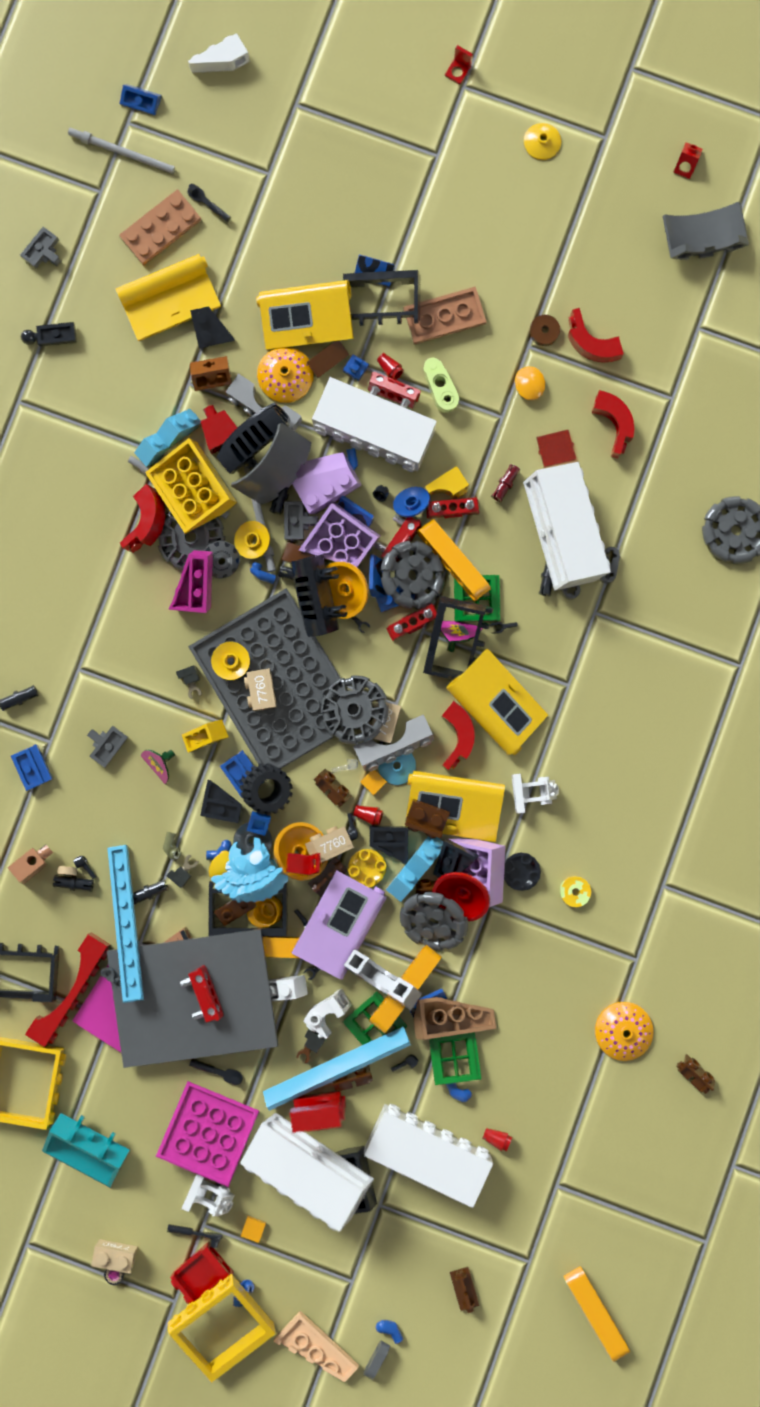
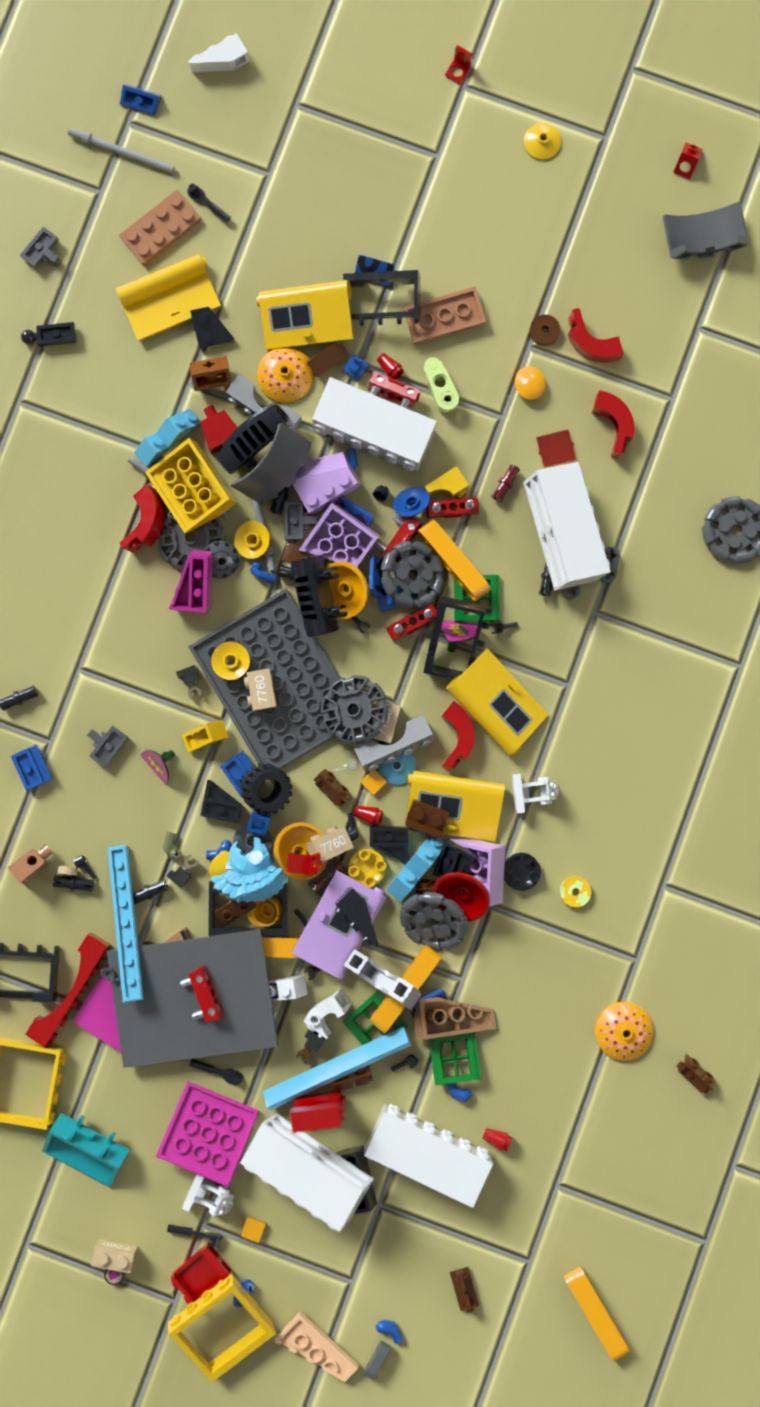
none -> black slope [334,886,379,947]

